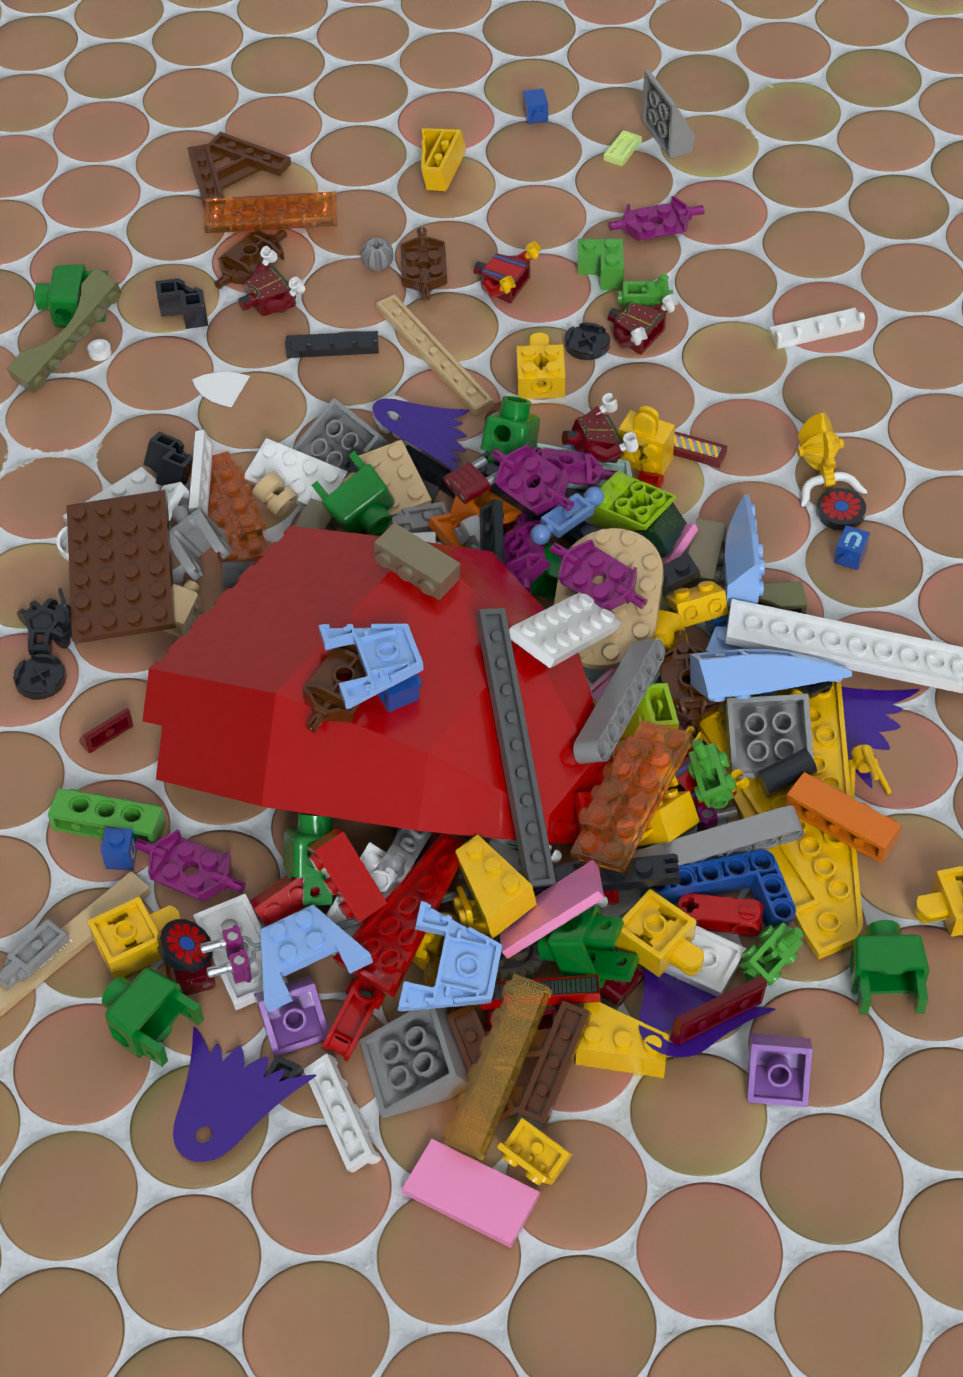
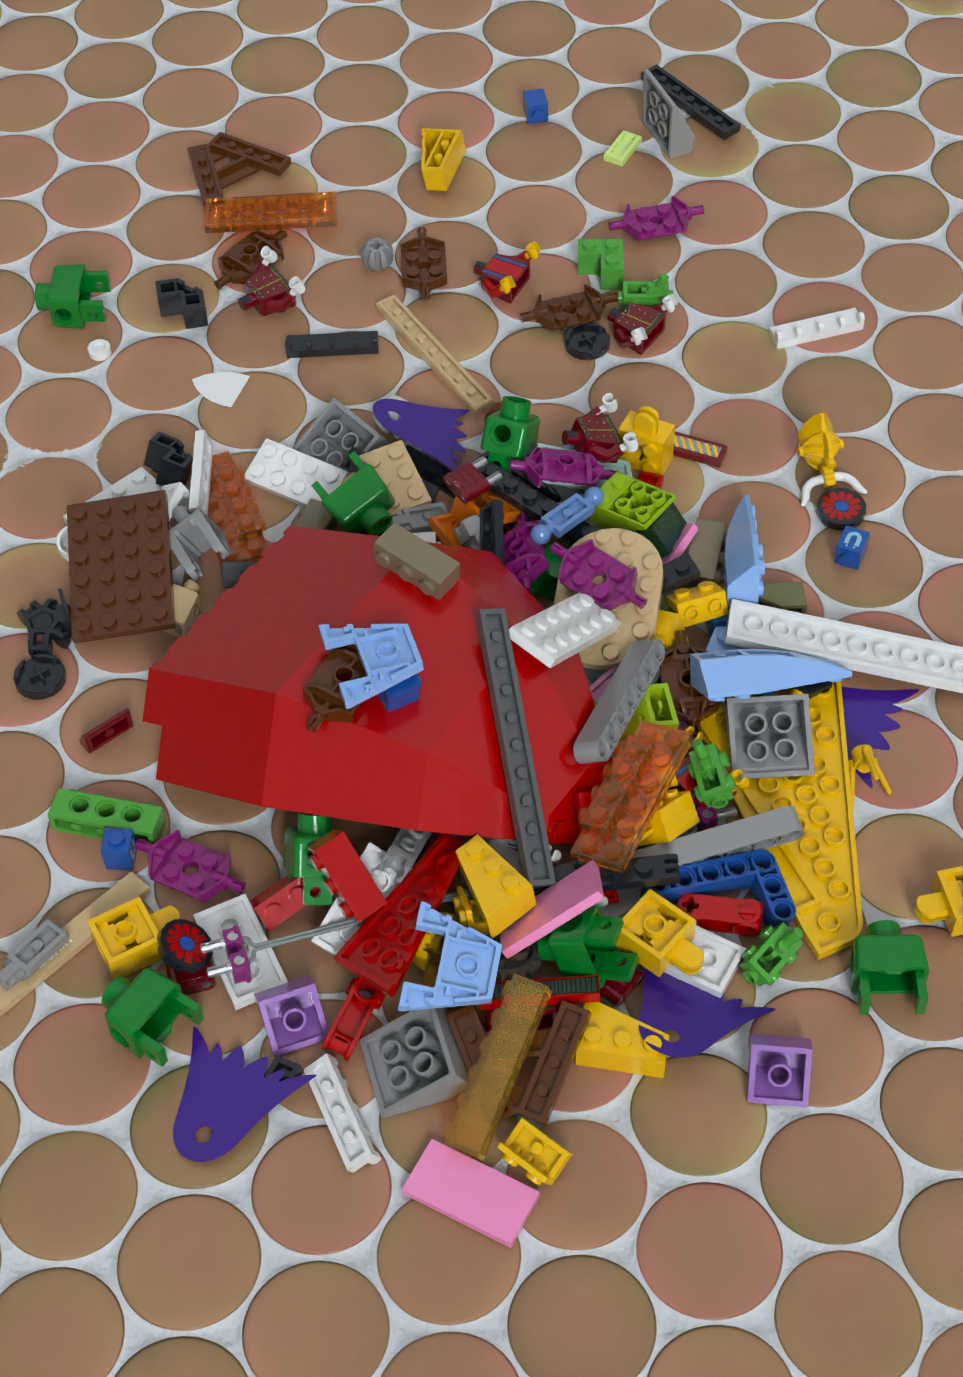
olive arch [6,267,122,393] -> none
tan wheel [252,471,299,518] -> none
light blue wing [260,905,373,1013] -> none
magenta plate [491,445,574,515] -> none
yellow brick [517,332,565,399] -> none
dark red tile [670,976,767,1046] -> none
black brick [755,748,817,798] -> none
orange brick [785,772,902,864] -> none
none -> reddish brown plate [520,284,619,331]
none -> black plate [641,64,741,140]

